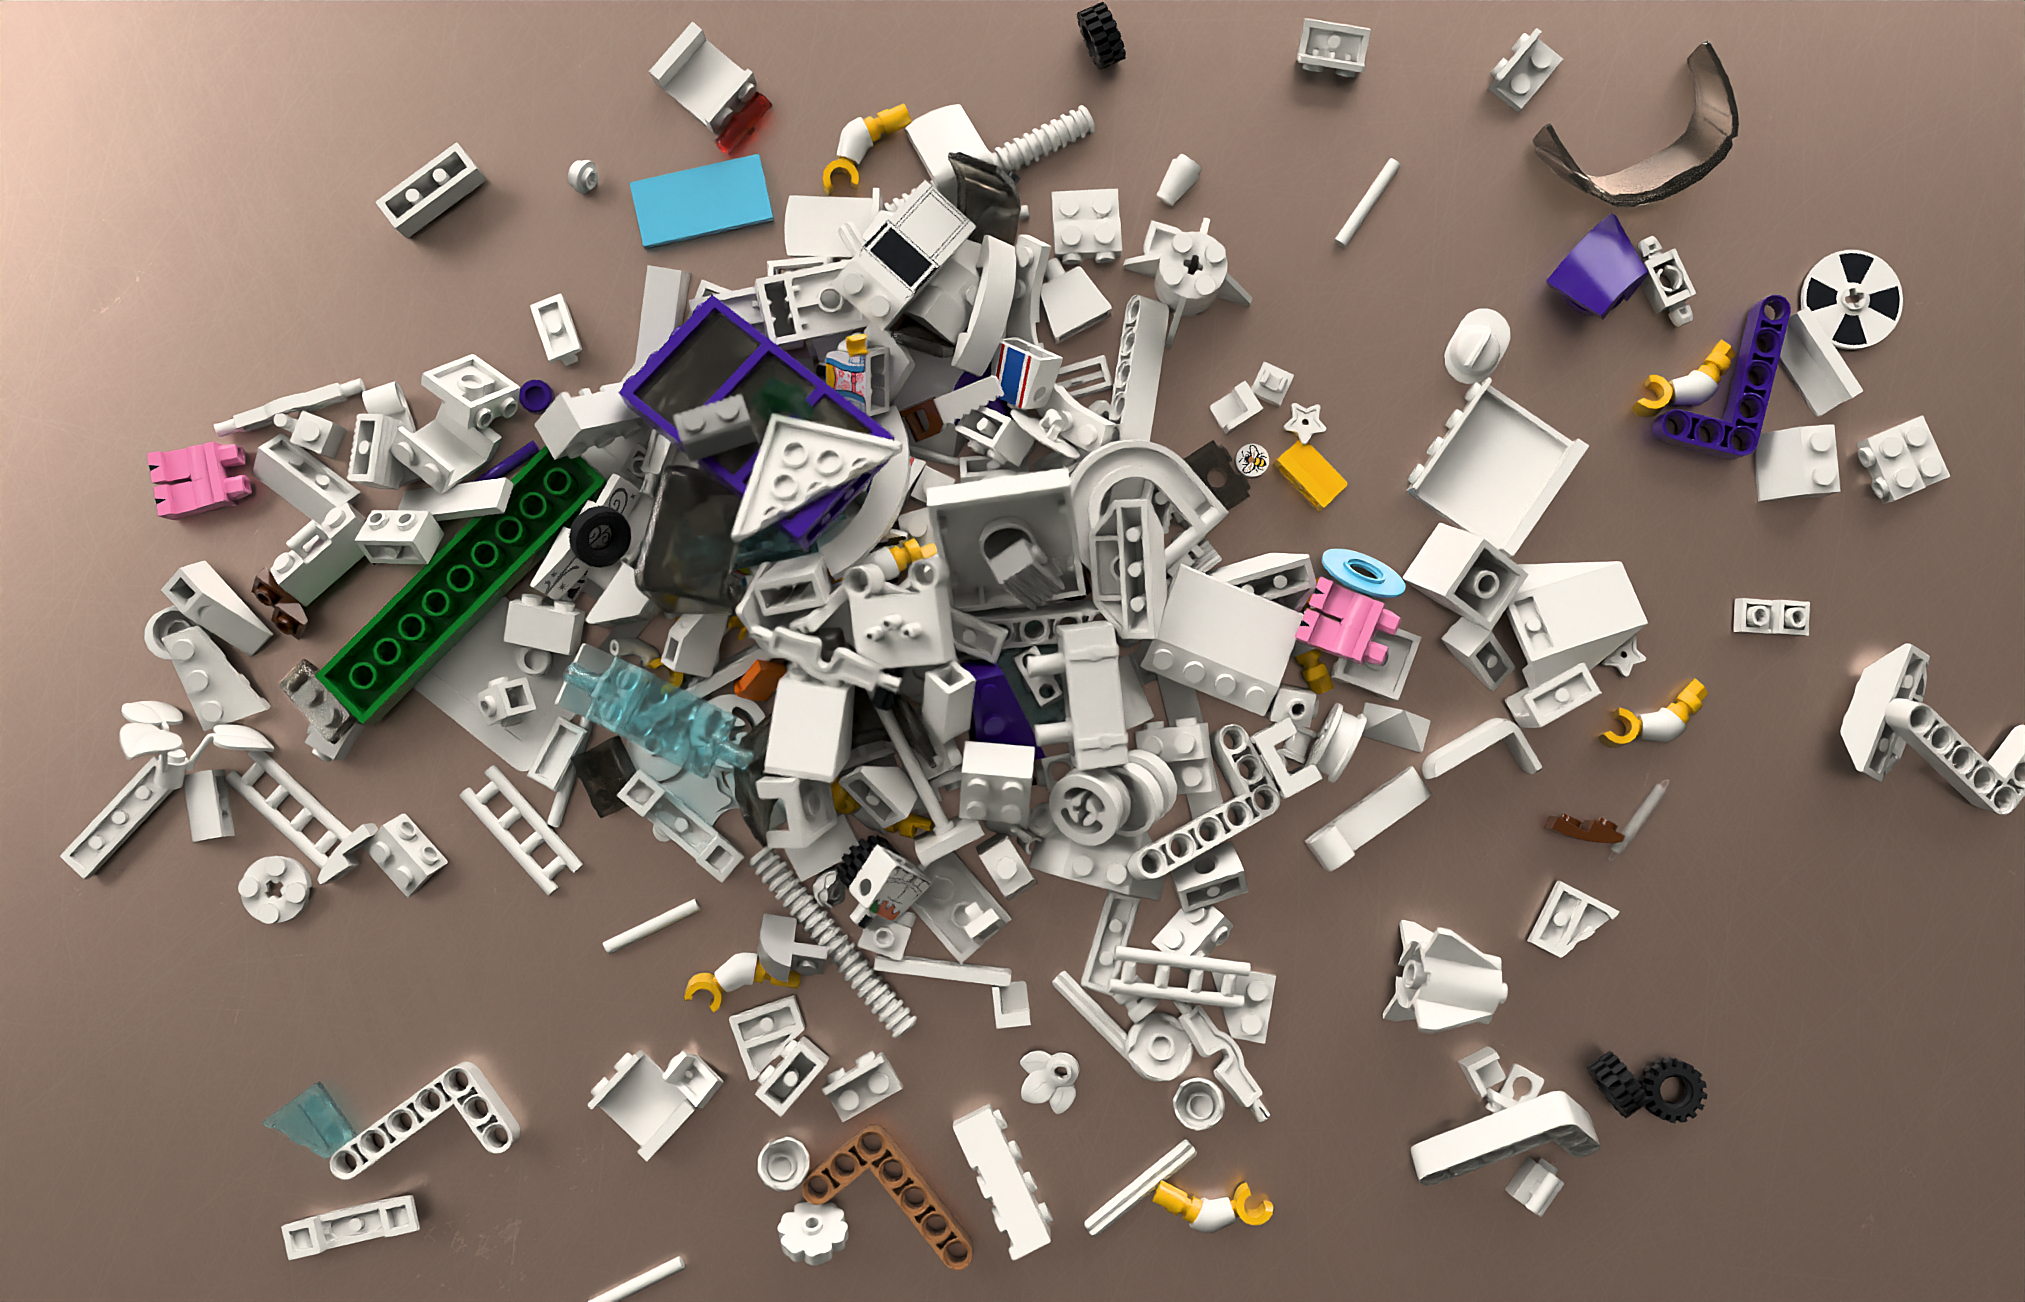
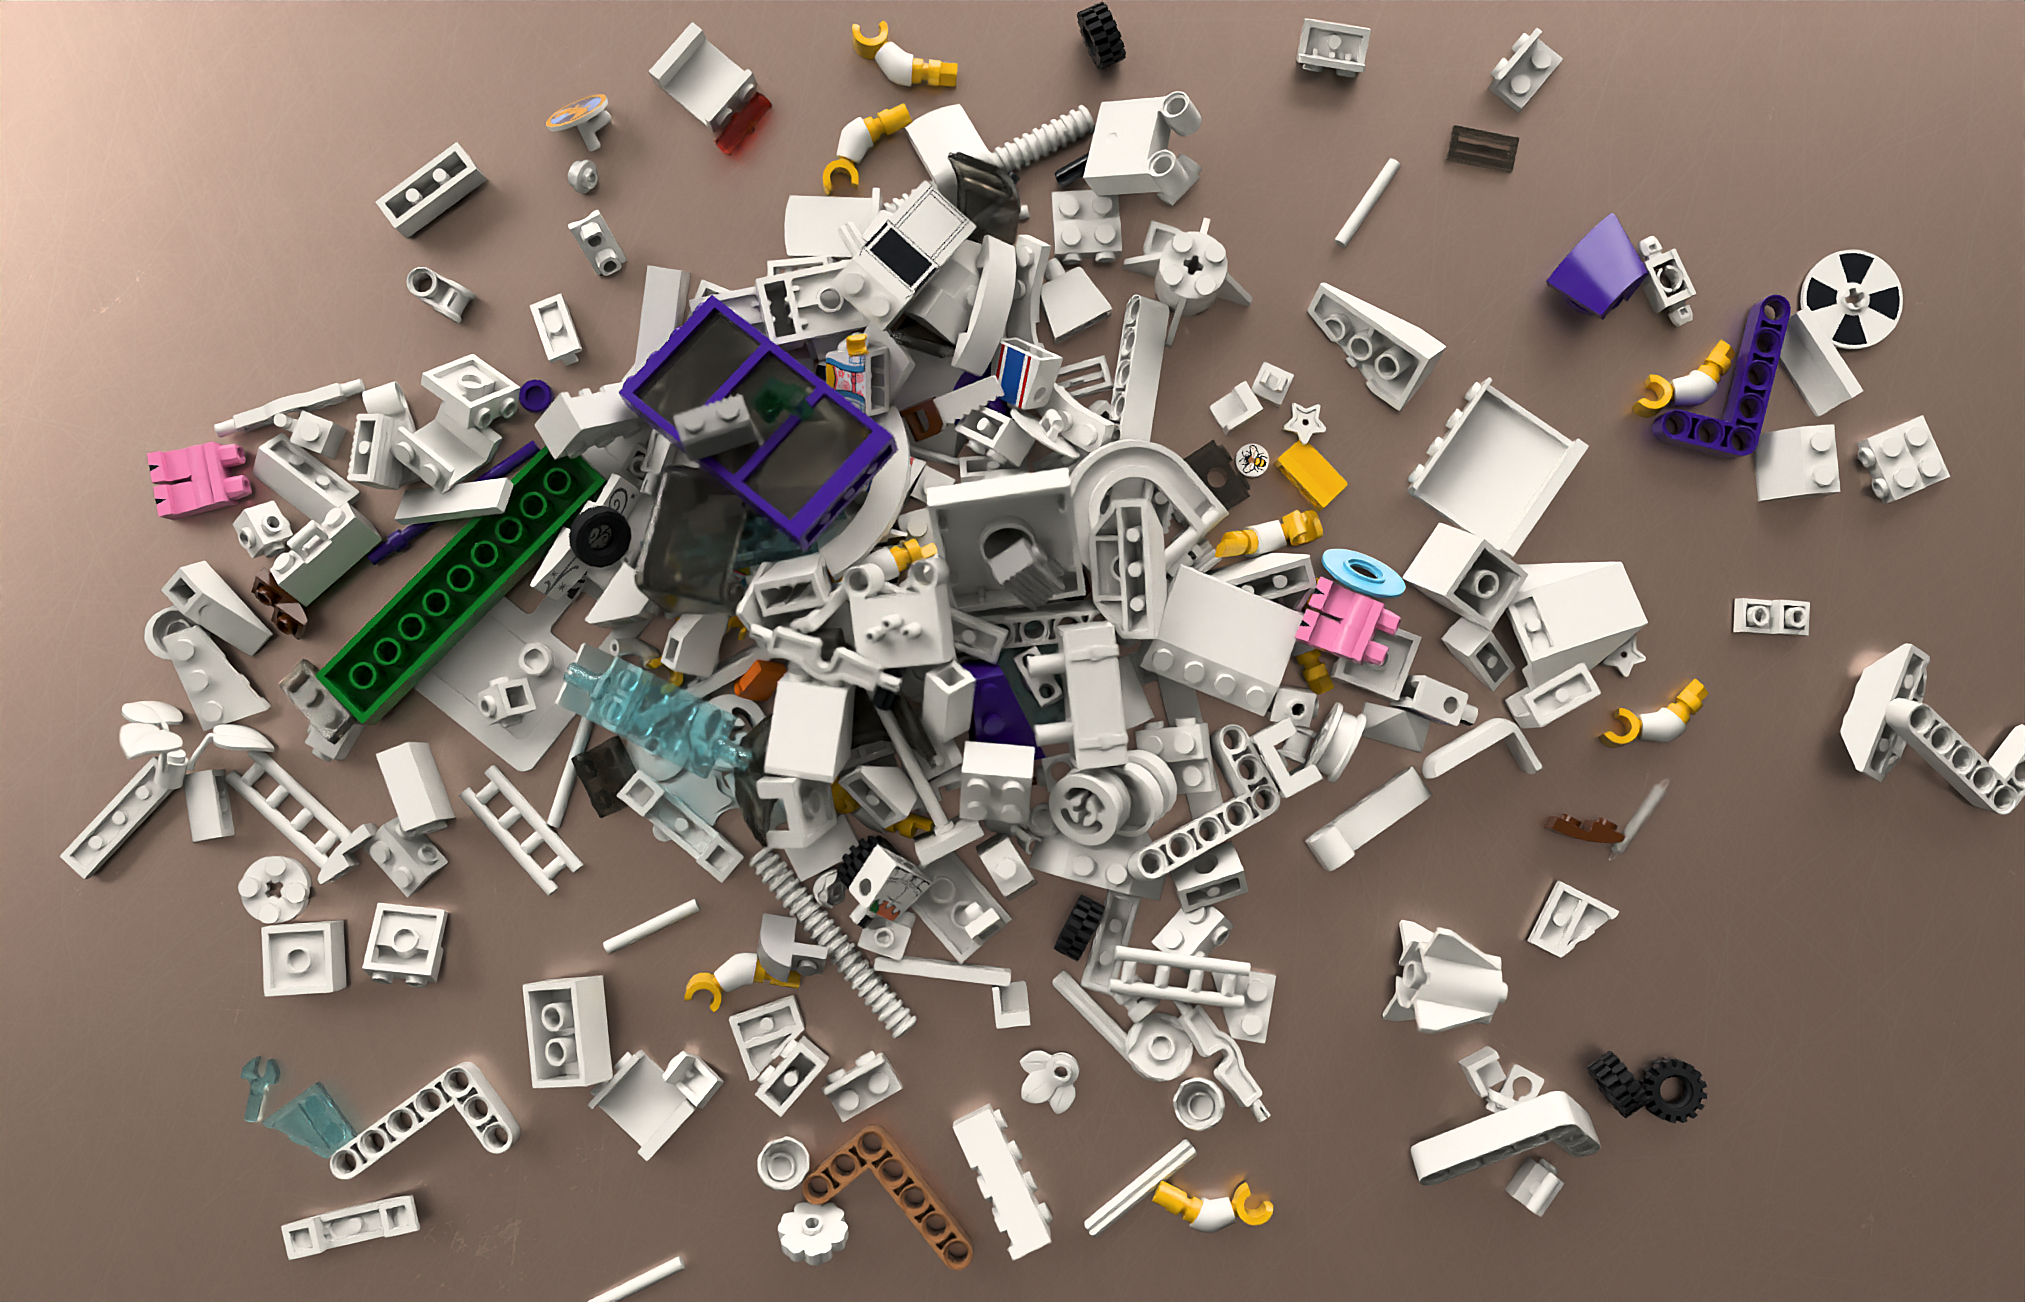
white brick [355,510,444,564] -> none
white brick [504,594,585,655] -> none
white tile [527,716,591,792] -> none
medium azure tile [629,154,774,249] -> none
white tile [731,414,903,542] -> none
white piece [1444,308,1511,384] -> none
clear smoke piece [1533,40,1739,207] -> none
none -> white brick [233,501,293,559]
none -> clear light blue bar [240,1056,280,1123]
none -> white container [261,920,347,997]
none -> white plate [362,903,448,988]
none -> white brick [376,742,456,835]
none -> white piece [406,267,476,324]
none -> white brick [523,975,613,1088]
none -> shield [546,94,612,151]
none -> white hips [568,209,627,276]
none -> yellow piece [852,20,958,87]
none -> black tyre [1053,894,1105,962]
none -> white piece [1054,91,1202,196]
none -> yellow piece [1215,509,1323,558]
none -> white wedge [1307,282,1446,411]
none -> white torso [1390,675,1478,726]
none -> clear smoke tile [1446,125,1519,173]

